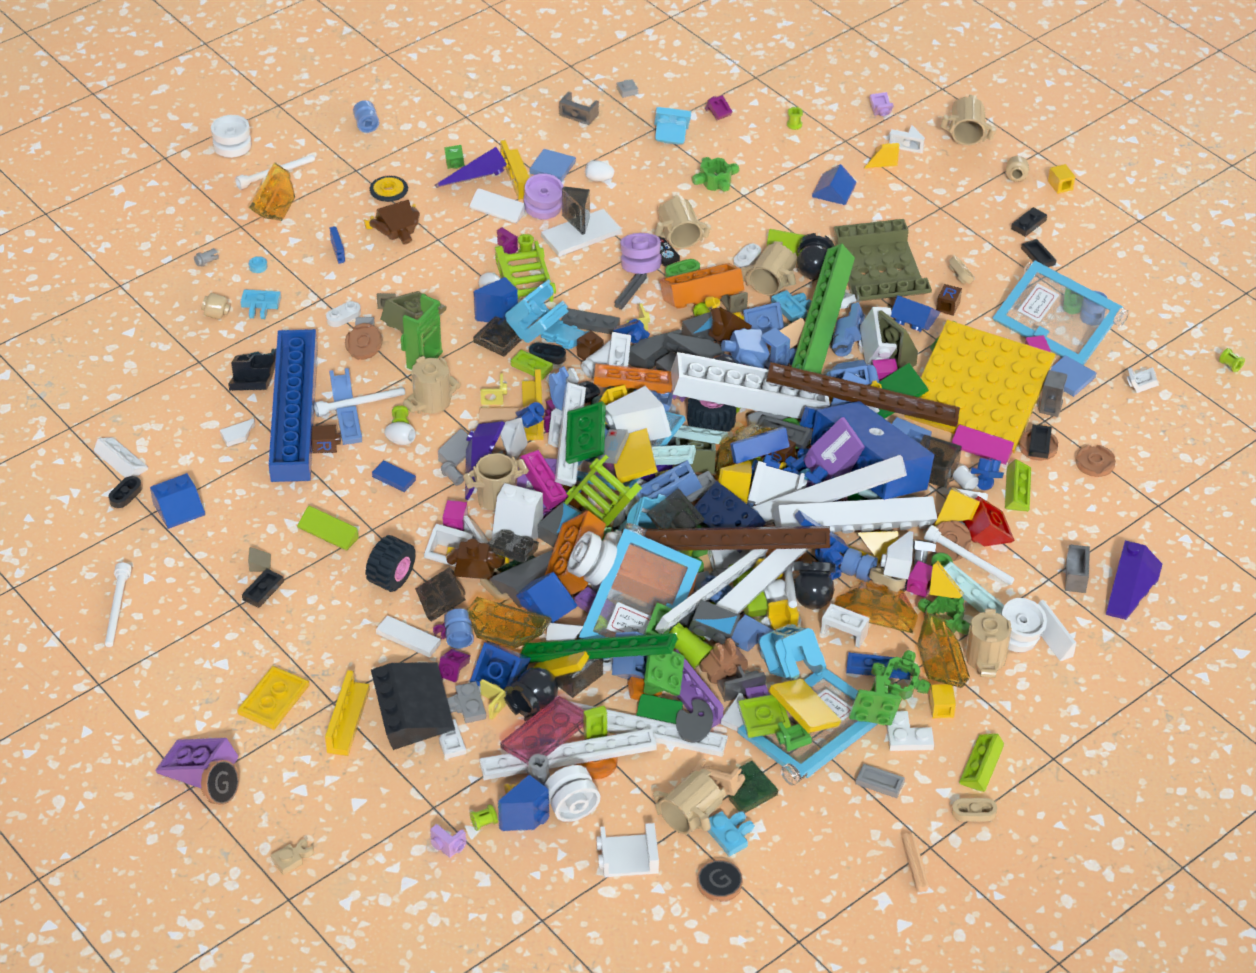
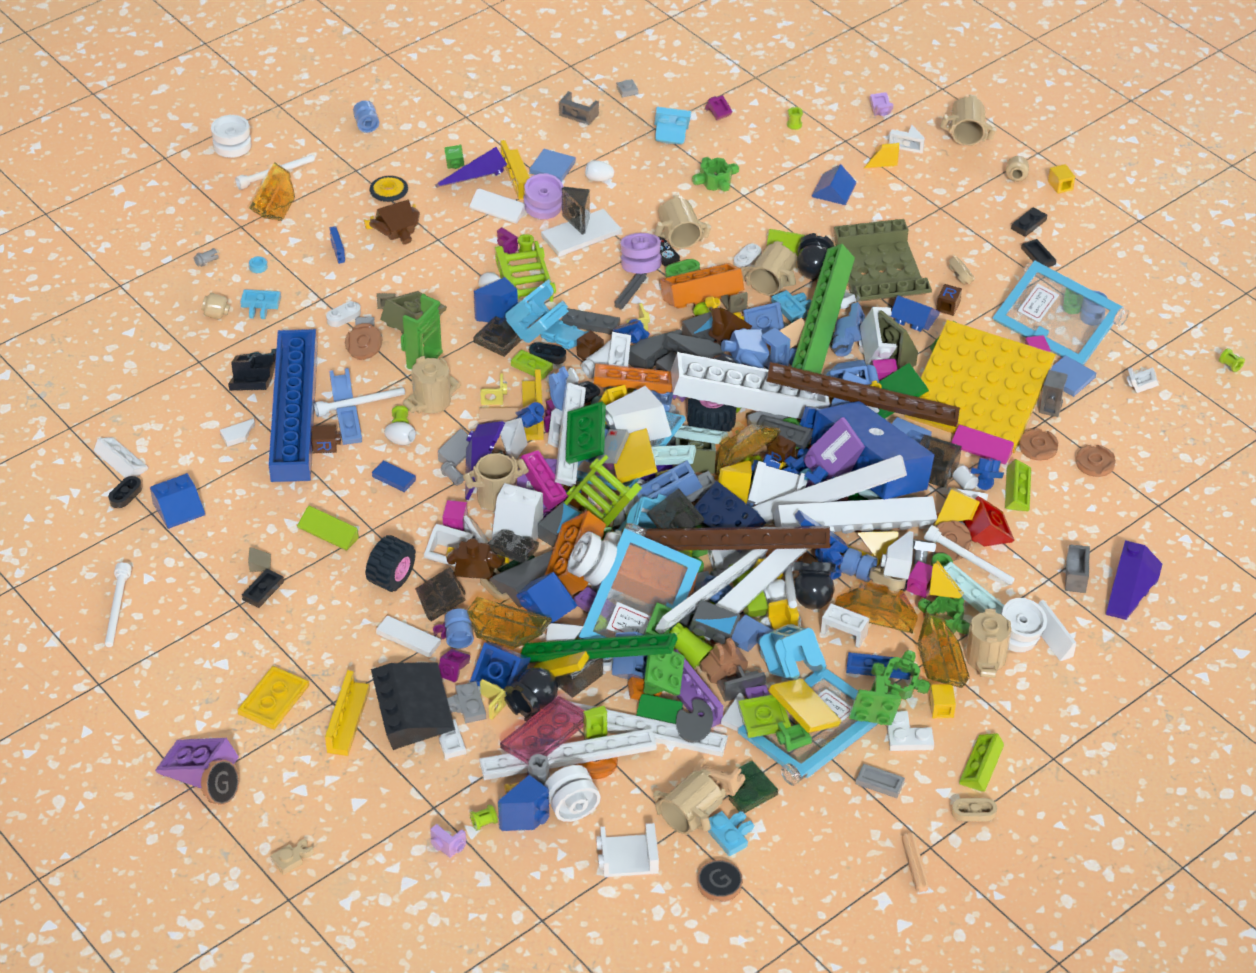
tile [730,427,790,464] -> none
black tile [1028,424,1052,459] -> none

